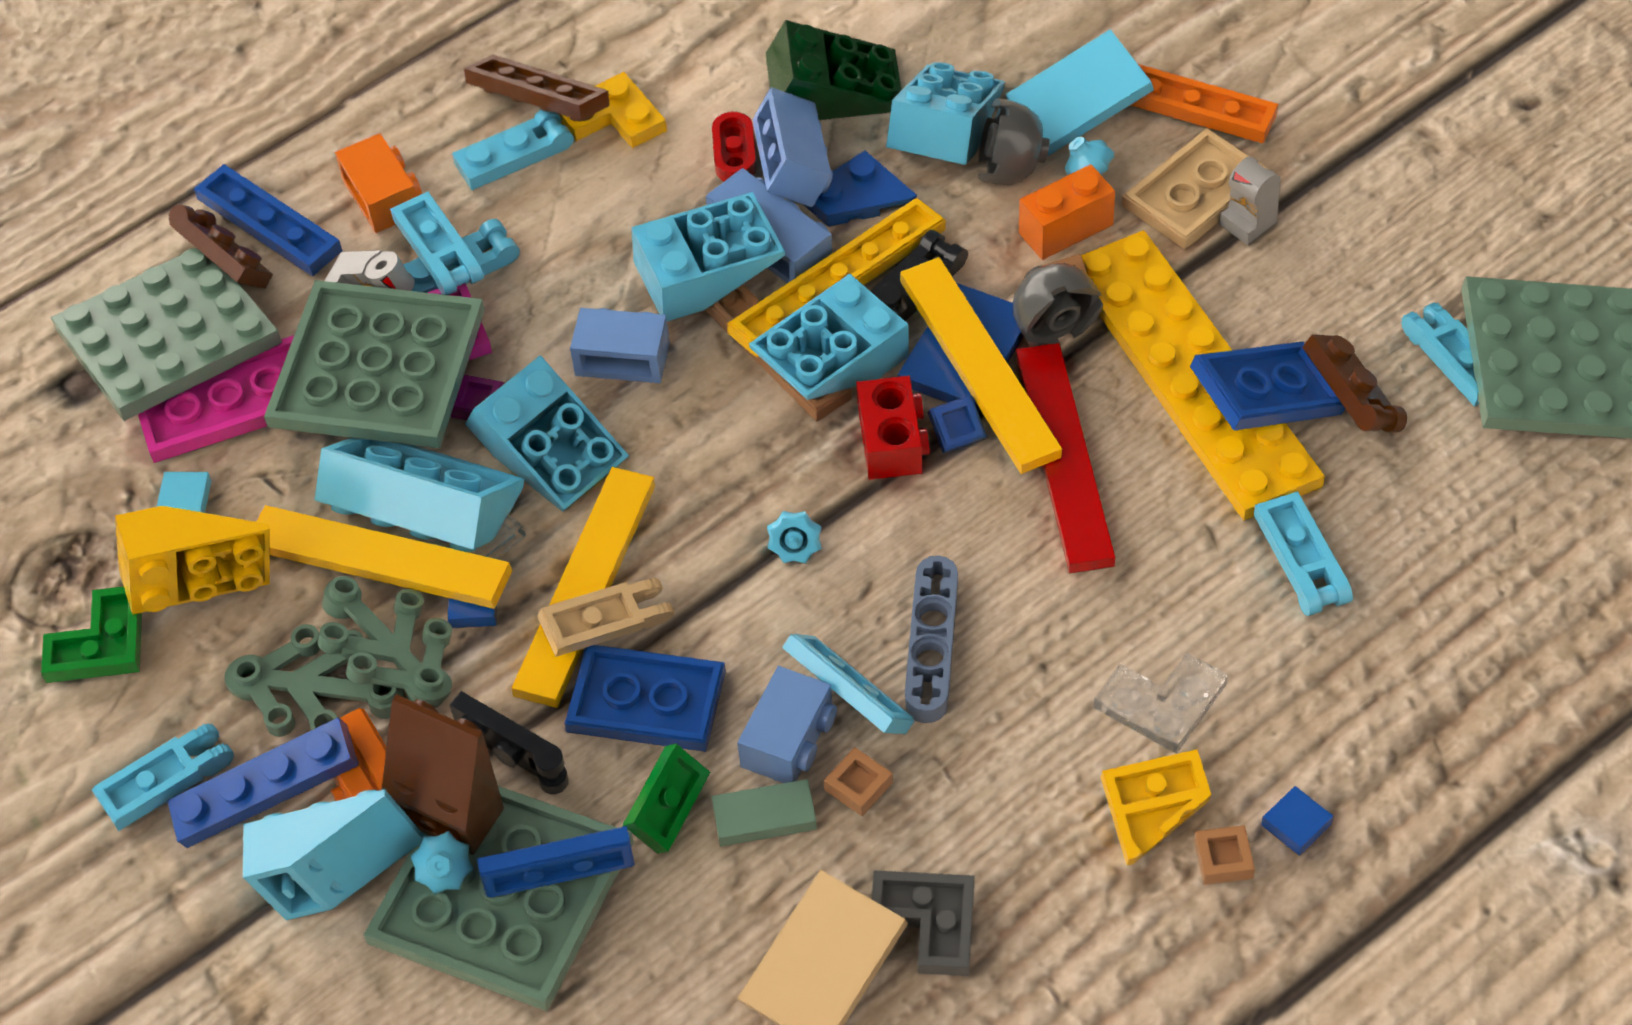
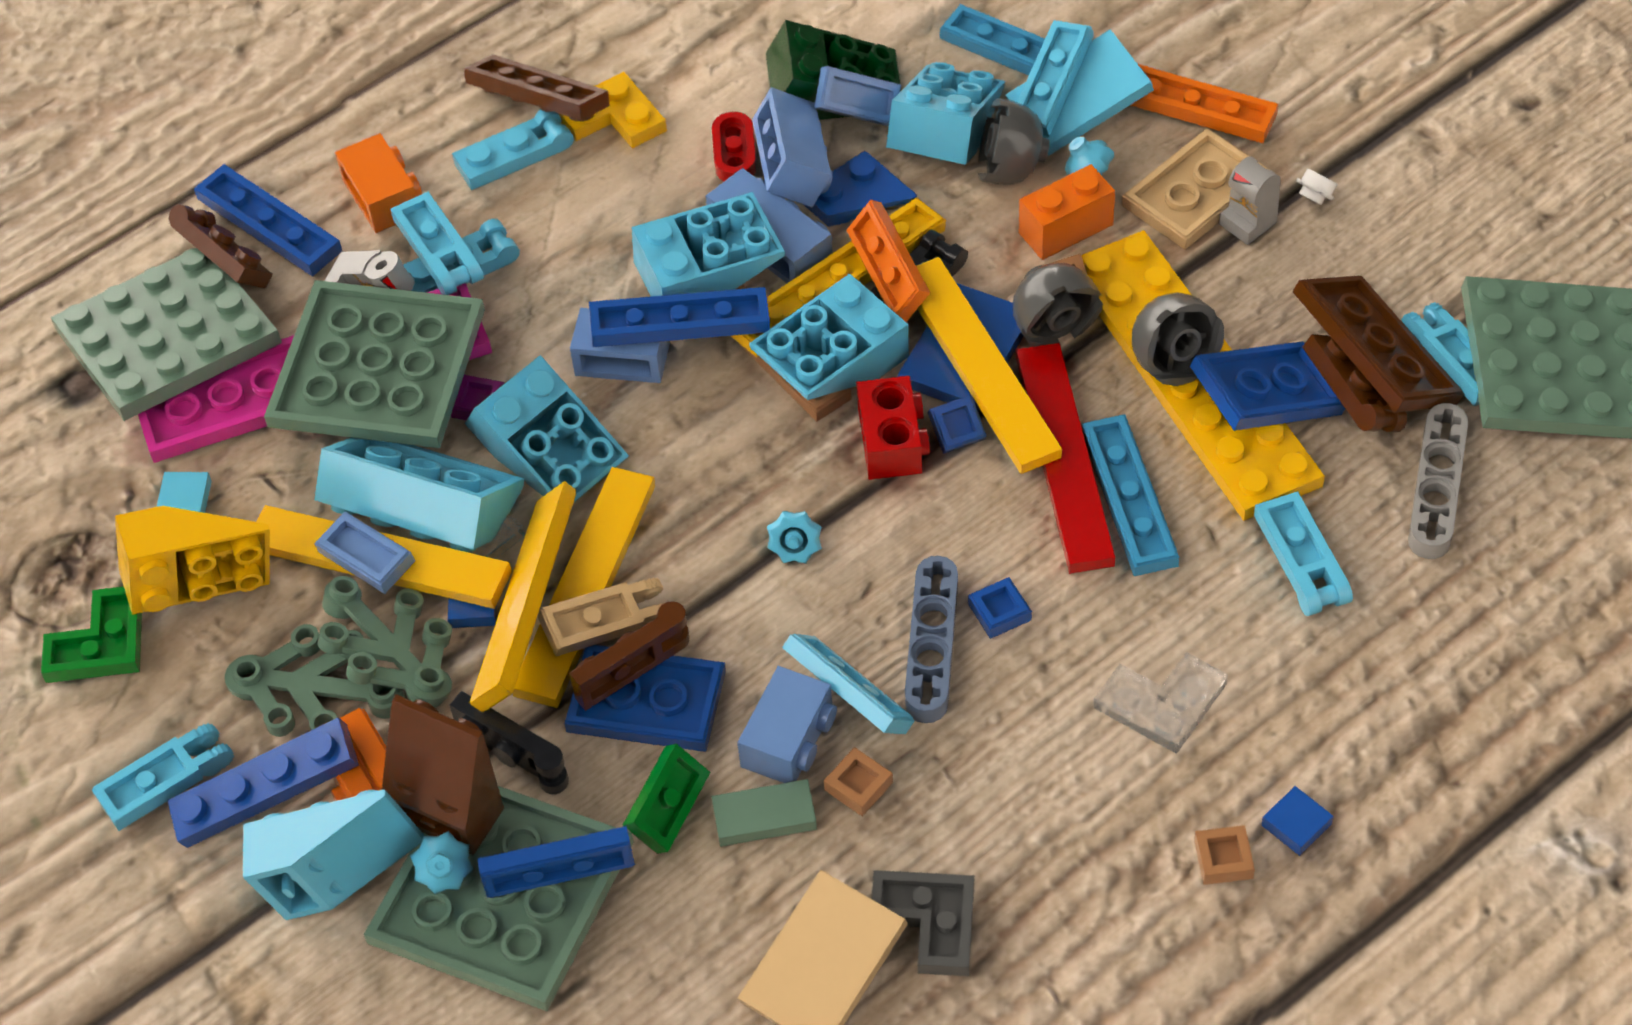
yellow wing [1101,749,1212,866] -> none
none -> medium blue tile [314,511,415,594]
none -> yellow tile [469,481,576,712]
none -> reddish brown plate [569,601,690,711]
none -> blue plate [589,287,770,347]
none -> medium blue tile [814,66,901,126]
none -> orange tile [846,199,930,322]
none -> dark azure tile [940,4,1045,76]
none -> blue tile [968,577,1032,639]
none -> medium azure tile [1017,20,1094,136]
none -> dark azure tile [1082,414,1180,577]
none -> dark grey cylinder [1132,293,1224,386]
none -> reddish brown tile [1292,275,1464,413]
none -> white plate [1296,168,1338,205]
none -> light grey beam [1408,403,1468,559]

